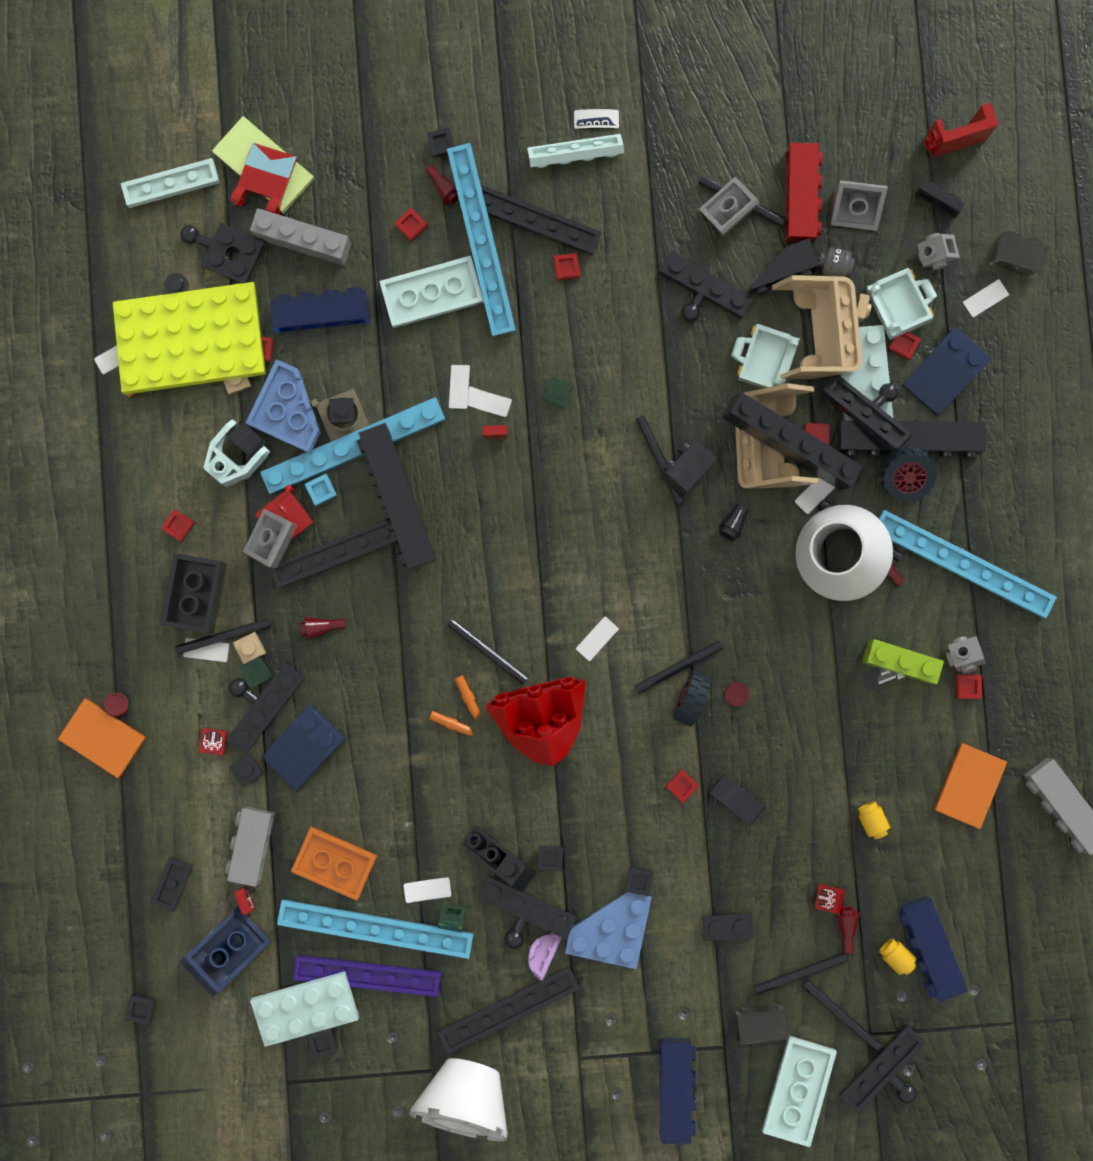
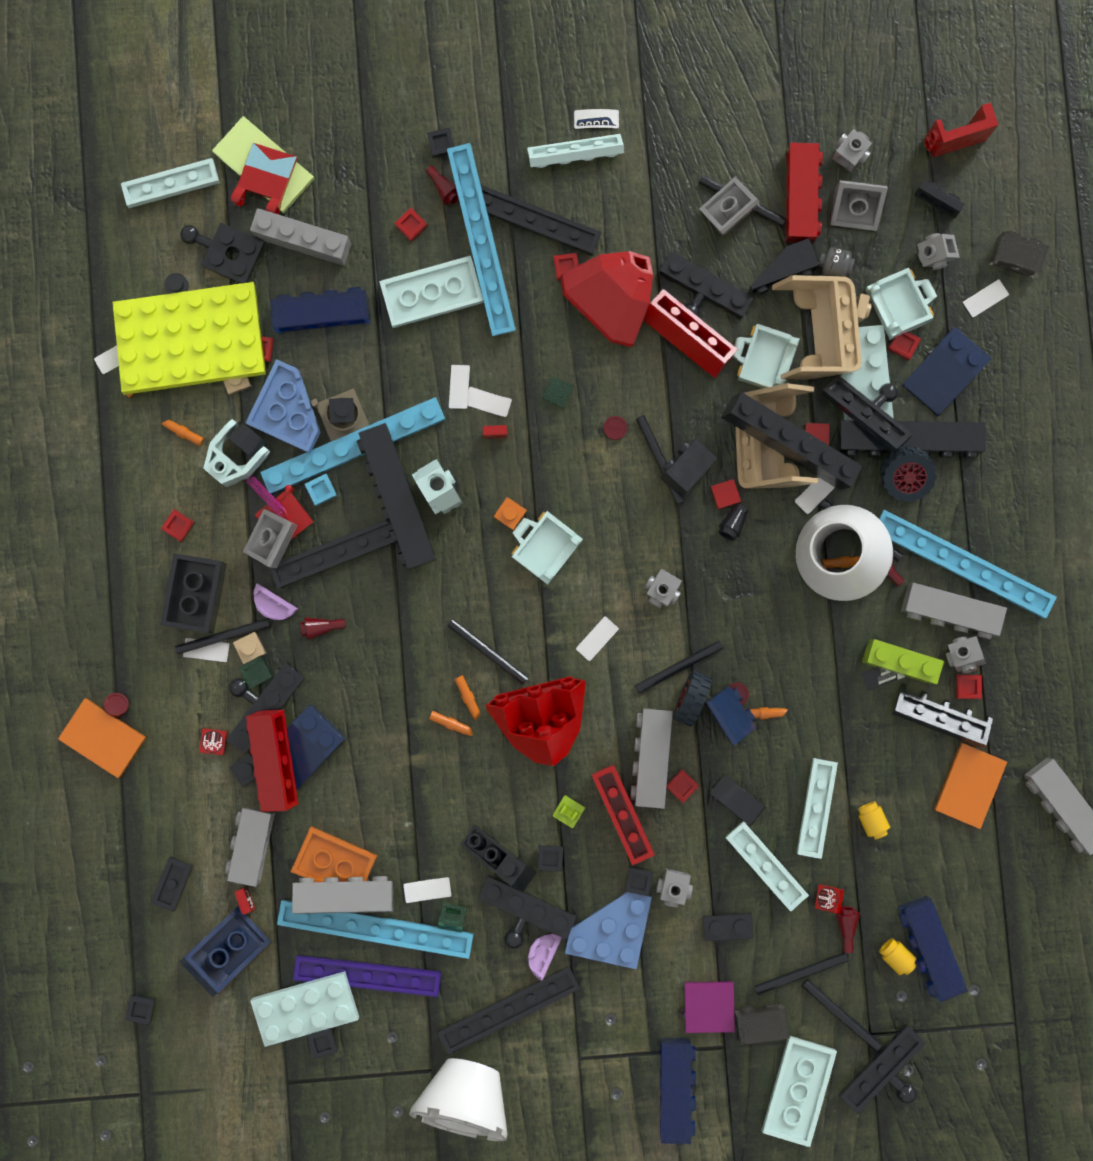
none -> orange piece [161,420,204,446]
none -> dark pink piece [246,475,286,517]
none -> red brick [246,710,299,812]
none -> lavender plate [253,584,298,620]
none -> light grey brick [292,876,393,914]
none -> light aqua piece [412,459,462,514]
none -> orange plate [494,497,527,531]
none -> light aqua piece [511,511,583,585]
none -> lime tile [552,795,585,828]
none -> red brick [560,251,653,347]
none -> red brick [592,764,655,866]
none -> dark red piece [604,416,627,440]
none -> light grey brick [630,708,673,809]
none -> red brick [643,289,738,378]
none -> light grey brick [644,569,682,608]
none -> light grey brick [656,868,693,908]
none -> magenta tile [684,981,735,1033]
none -> dark blue slope [705,685,756,746]
none -> red tile [710,479,741,510]
none -> light aqua plate [725,821,809,911]
none -> orange piece [744,707,788,720]
none -> light aqua plate [796,758,838,859]
none -> orange piece [822,556,861,568]
none -> light grey brick [832,129,872,173]
none -> hinge [892,683,993,749]
none -> light grey brick [901,583,1007,640]

